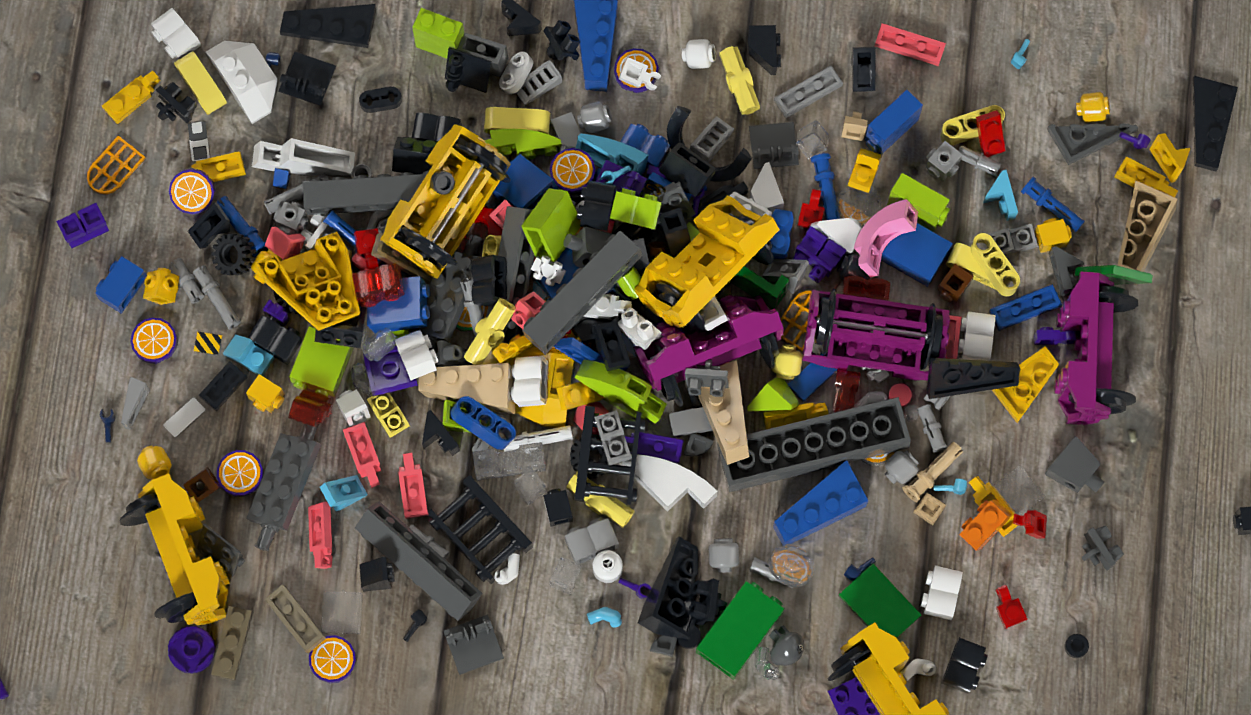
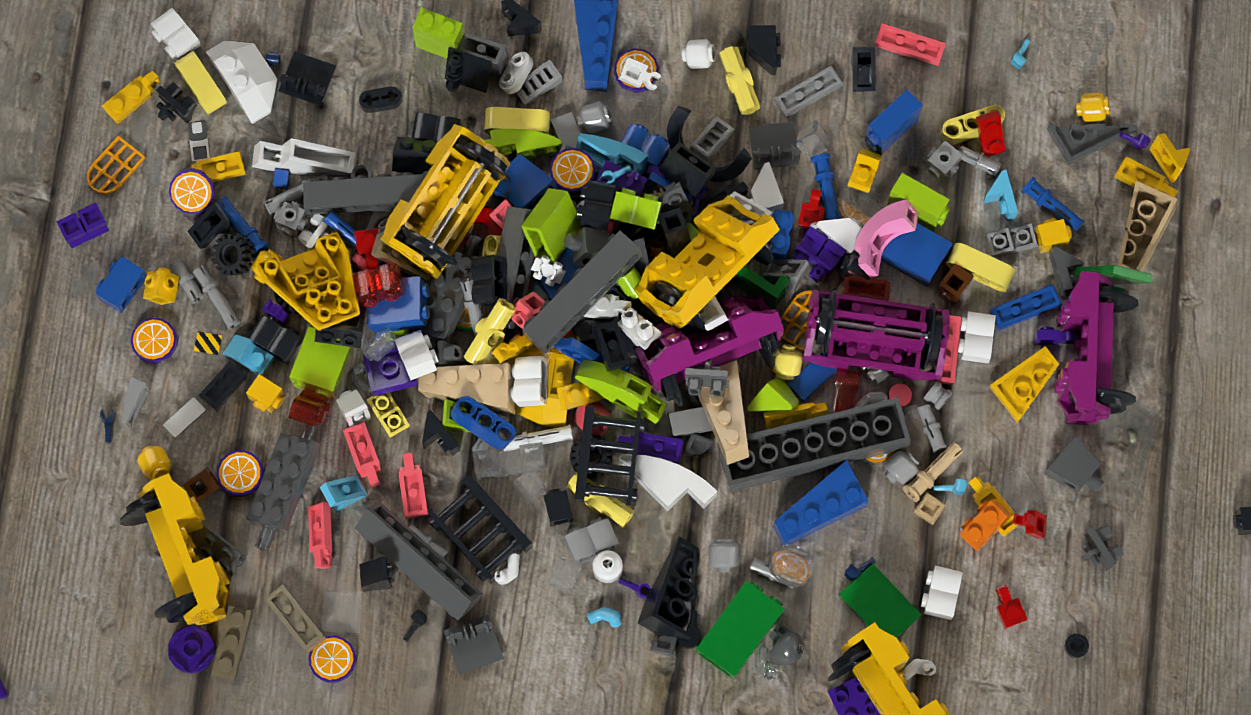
coral panel [265,226,306,260] -> none
black wing [280,4,376,48] -> none
black tile [430,170,455,195] -> none
black hips [543,20,580,61] -> none
light grey slope [594,410,632,466] -> none
black hips [688,578,727,625] -> none
tan tile [841,111,868,141] -> none
black wing [927,358,1020,399] -> none
black brick [941,637,988,694] -> none
light yellow beam [971,233,1020,296] -> none
black wing [1193,76,1238,172] -> none

